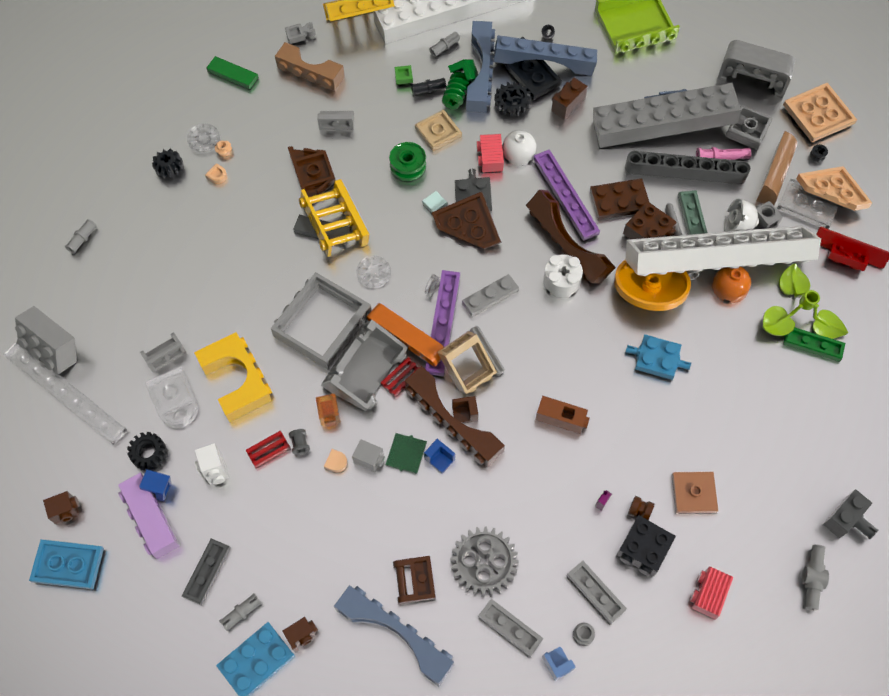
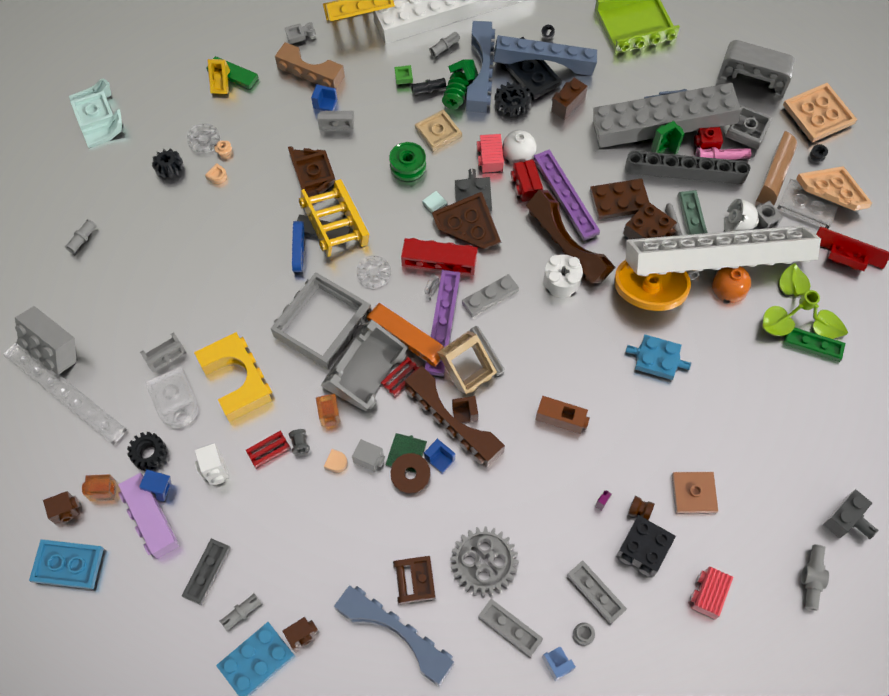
none -> light aqua piece [69,78,122,148]
none -> clear orange brick [82,474,116,501]
none -> yellow slope [207,59,230,94]
none -> blue beam [292,221,304,272]
none -> blue panel [311,84,338,111]
none -> reddish brown tile [390,453,431,494]
none -> red brick [401,238,478,275]
none -> red brick [510,159,543,202]
none -> green bracket [651,121,684,154]
none -> red brick [694,127,723,149]

